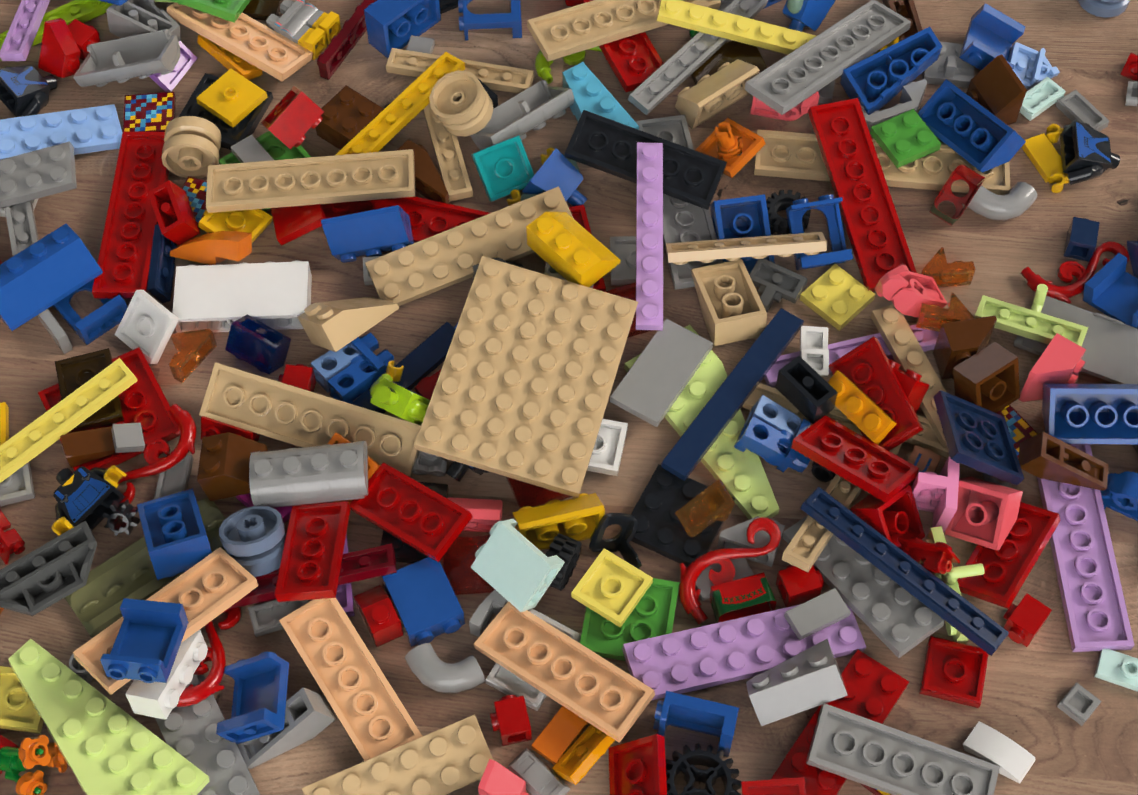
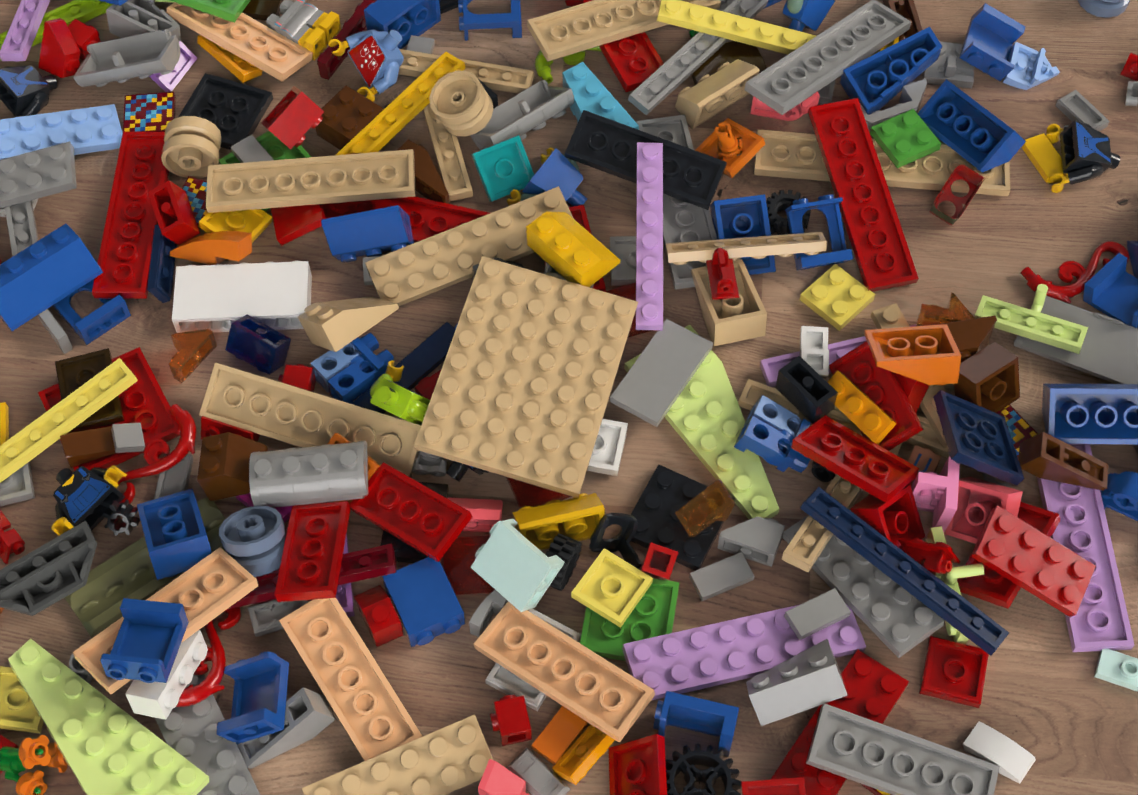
white plate [115,290,179,364] -> none
yellow plate [196,69,268,127] -> none
light grey cylinder [405,643,485,694] -> none
dark blue tile [661,308,804,481] -> none
red plant [679,517,781,625] -> none
red piece [710,572,776,623] -> none
dark grey hinge [750,258,807,312] -> none
red brick [776,564,824,608] -> none
coral piece [874,264,948,320] -> none
clear orange slope [921,247,976,287] -> none
reddish brown slope [966,54,1027,125] -> none
light grey cylinder [967,182,1038,221] -> none
red brick [1003,593,1052,647] -> none
coral slope [1018,333,1086,402] -> none
light aqua plate [1019,77,1066,121] -> none
light grey tile [1057,682,1102,726] -> none
dark blue brick [1064,217,1100,262] -> none
none -> torso [328,29,404,102]
none -> red brick [640,542,678,580]
none -> red hinge [706,248,739,300]
none -> orange slope [864,324,961,386]
none -> plate [971,505,1096,617]

